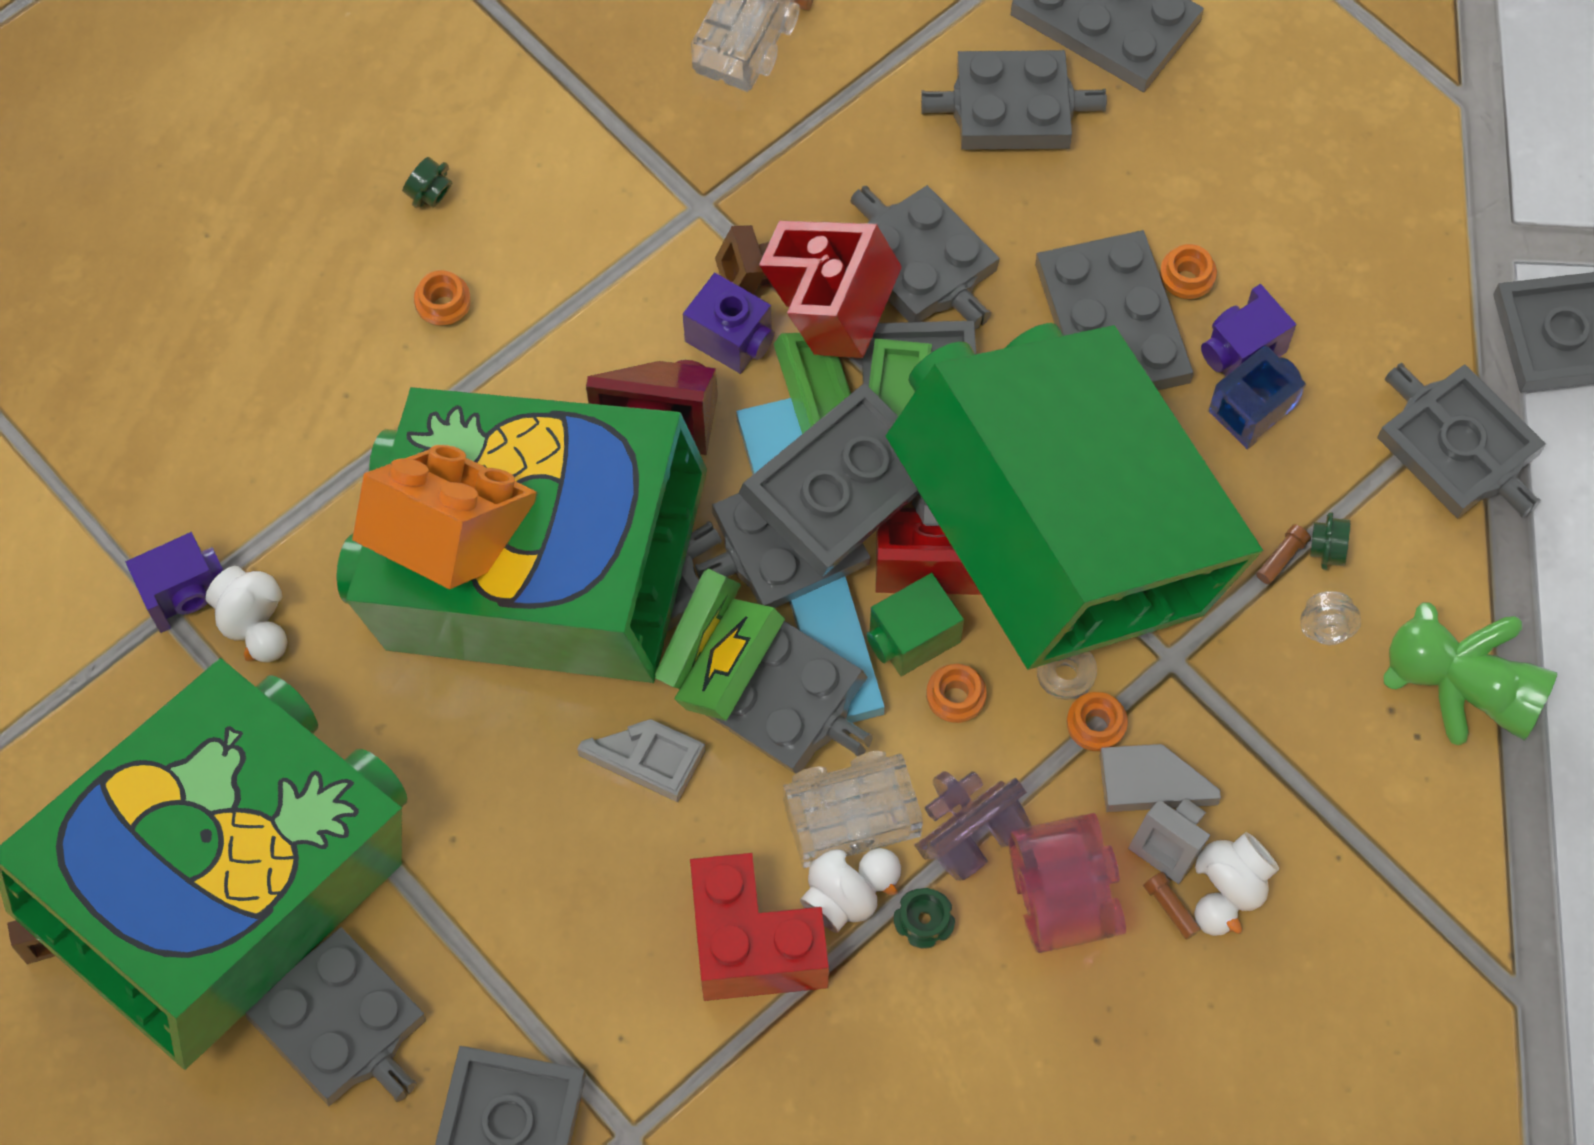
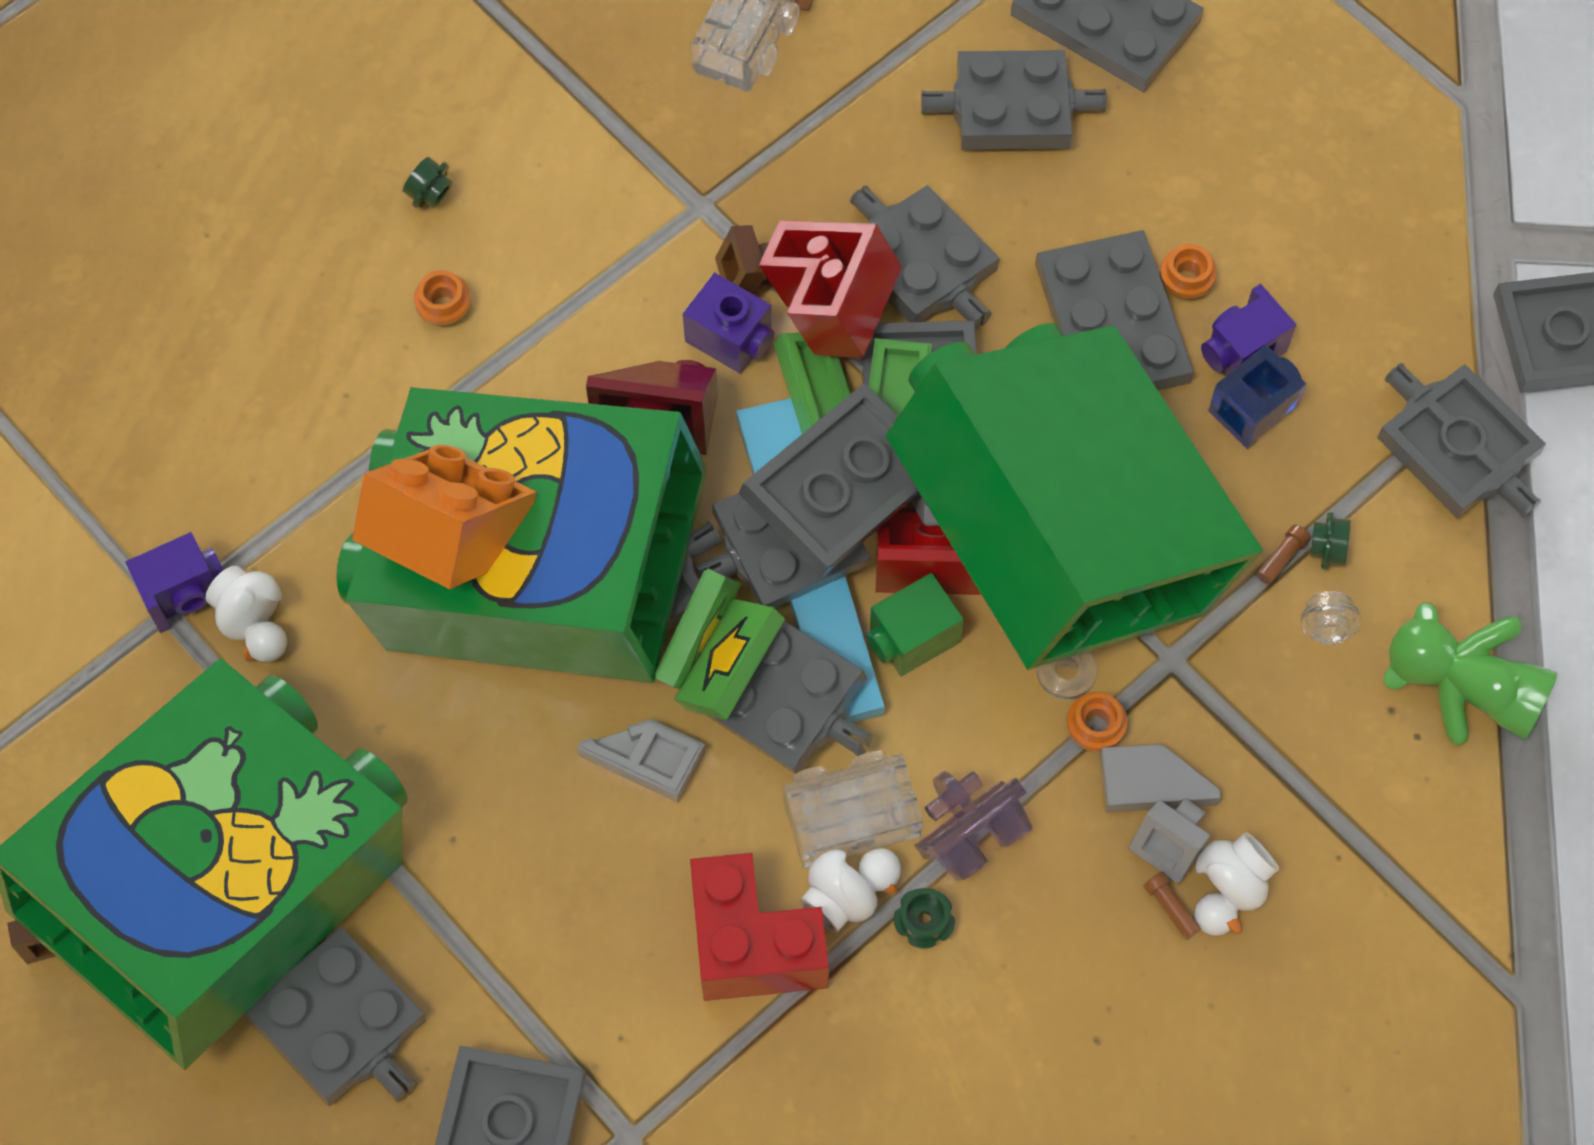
orange plate [926,664,987,723] -> none
clear pink brick [1008,813,1126,953] -> none

